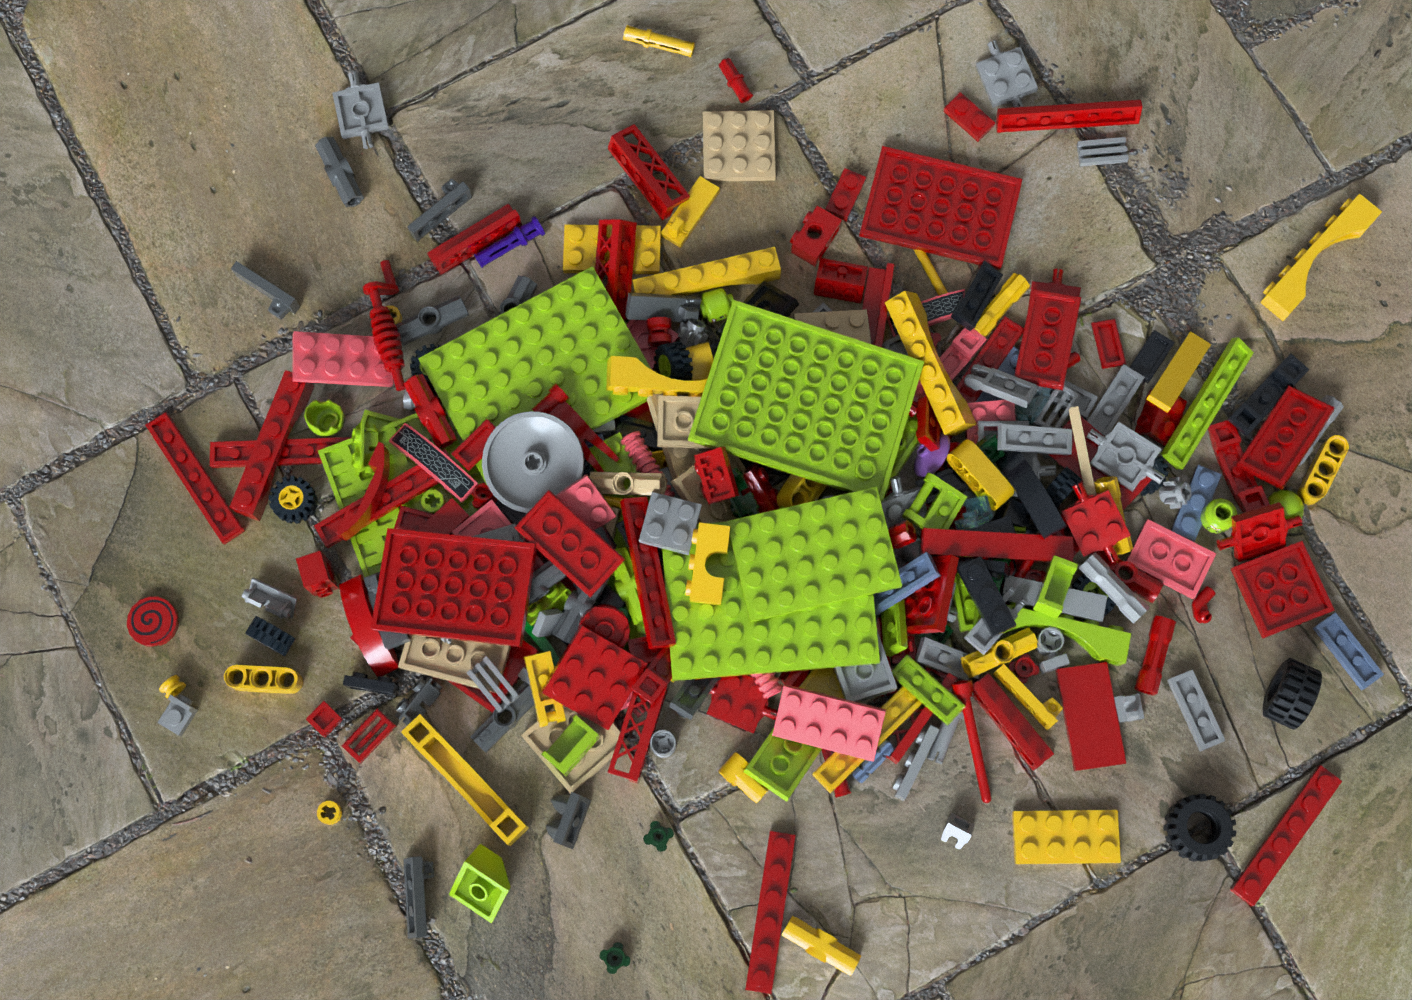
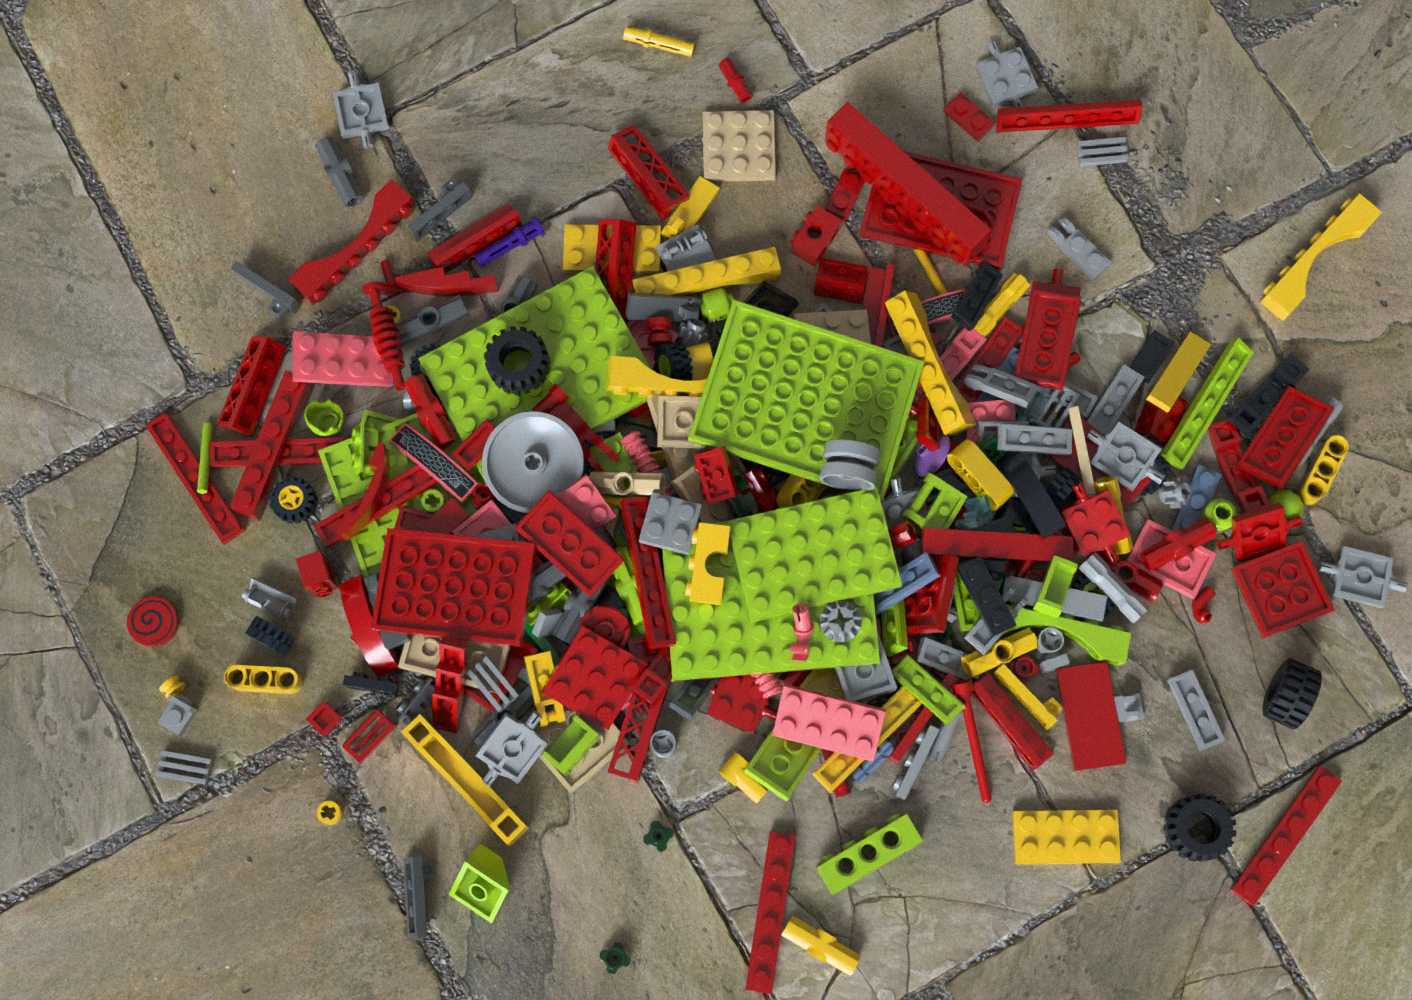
dark grey tile [546,792,591,849] -> none
tile [941,812,975,849] -> none
red tile [1091,318,1126,369] -> none
red axle [1134,616,1176,696] -> none
sand blue plate [1313,612,1384,690] -> none
none -> light grey tile [155,750,213,785]
none -> lime bar [197,423,213,494]
none -> red fence [216,336,287,436]
none -> red arch [288,179,416,306]
none -> red slope [395,267,499,297]
none -> red slope [432,636,468,733]
none -> light grey plate [475,711,548,786]
none -> black tyre [484,326,550,395]
none -> light grey hinge [656,225,717,271]
none -> coral piece [789,603,815,662]
none -> lime brick [816,813,923,895]
none -> light grey wheel [819,440,881,491]
none -> light grey gear [820,601,862,642]
none -> red brick [825,102,992,267]
none -> red arm [963,200,992,228]
none -> light grey hinge [1048,217,1112,281]
none -> red piece [1139,517,1218,572]
none -> light grey plate [1318,546,1408,608]

